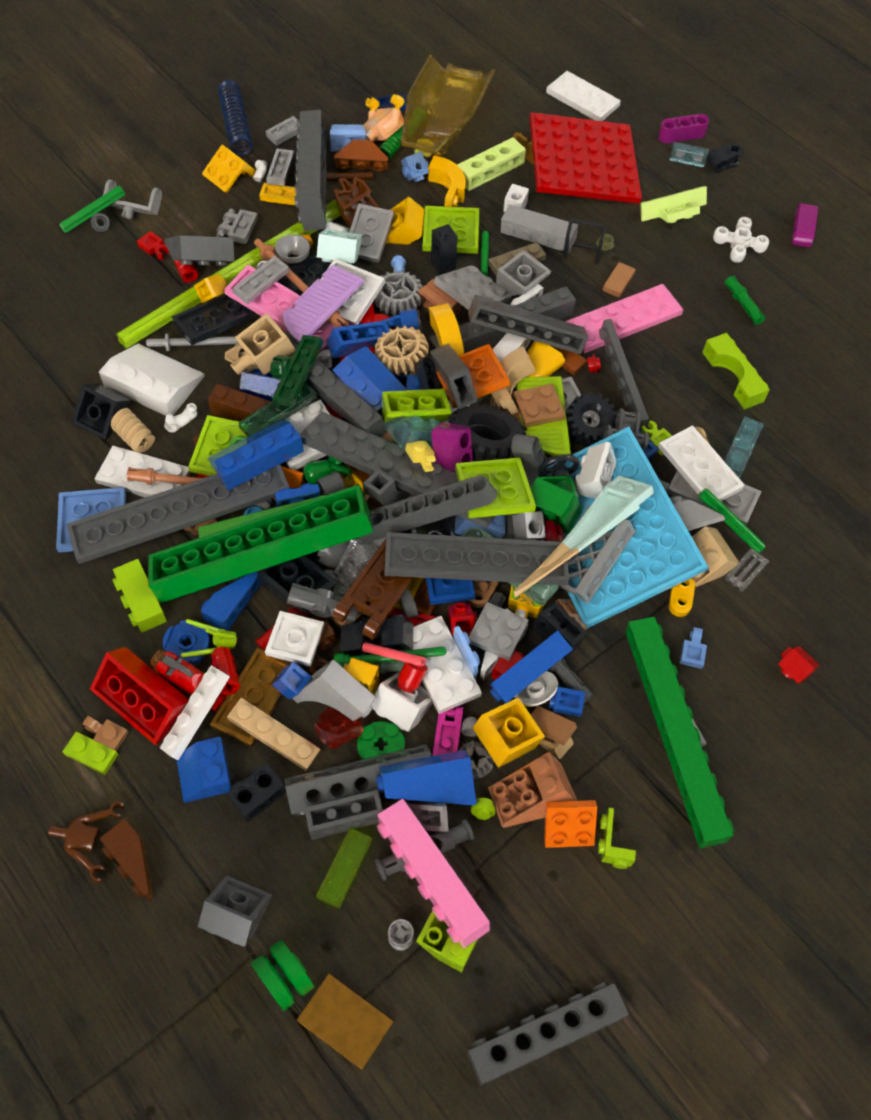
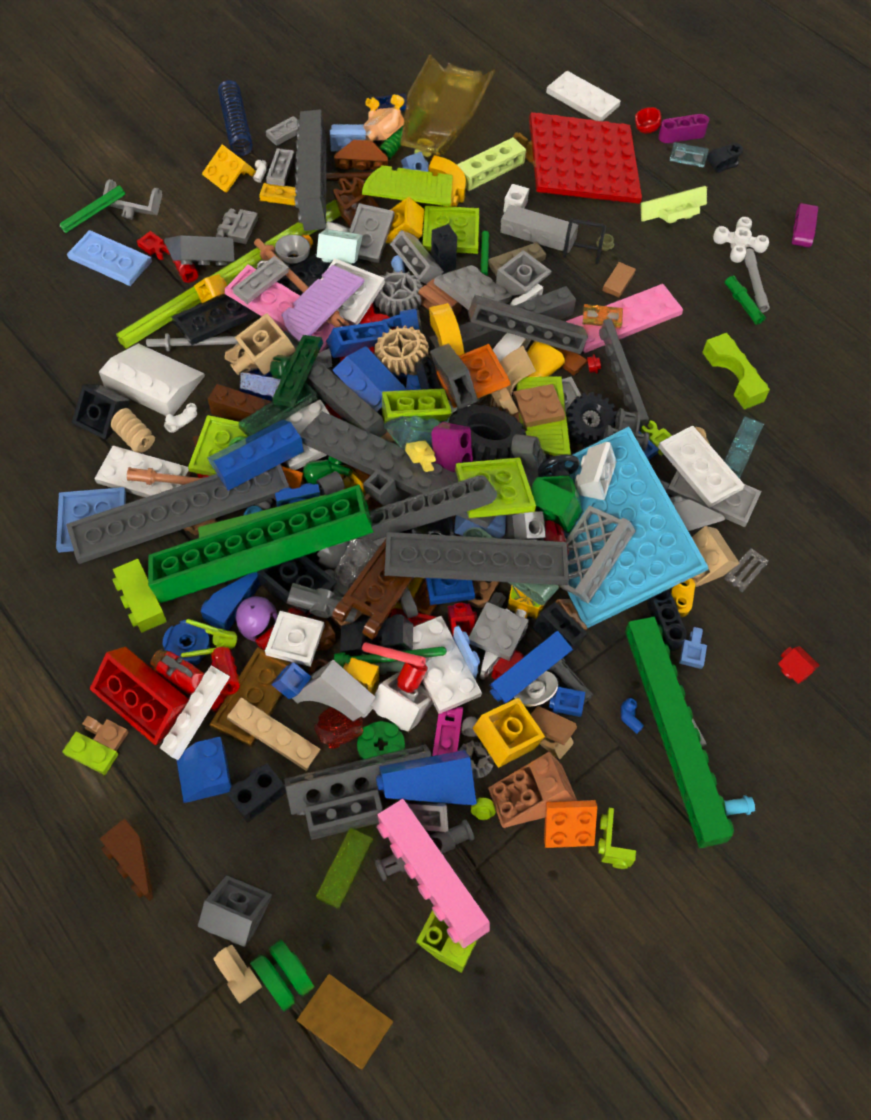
reddish brown piece [48,802,125,884] -> none
dark grey plate [91,213,110,232] -> none
light grey wheel [388,919,414,951] -> none
dark grey brick [467,982,629,1086] -> none
light aqua plate [514,476,654,597] -> none
green axle [698,488,766,553] -> none
none -> light blue tile [67,230,152,286]
none -> tan piece [213,945,262,1003]
none -> medium lavender piece [236,596,278,642]
none -> lime piece [362,166,453,206]
none -> light grey brick [390,230,444,284]
none -> clear yellow piece [582,304,623,328]
none -> blue arm [621,698,645,734]
none -> red hair [635,107,662,134]
none -> black beam [647,589,687,651]
none -> medium azure pin [724,795,755,816]
none -> light grey piece [744,249,770,312]

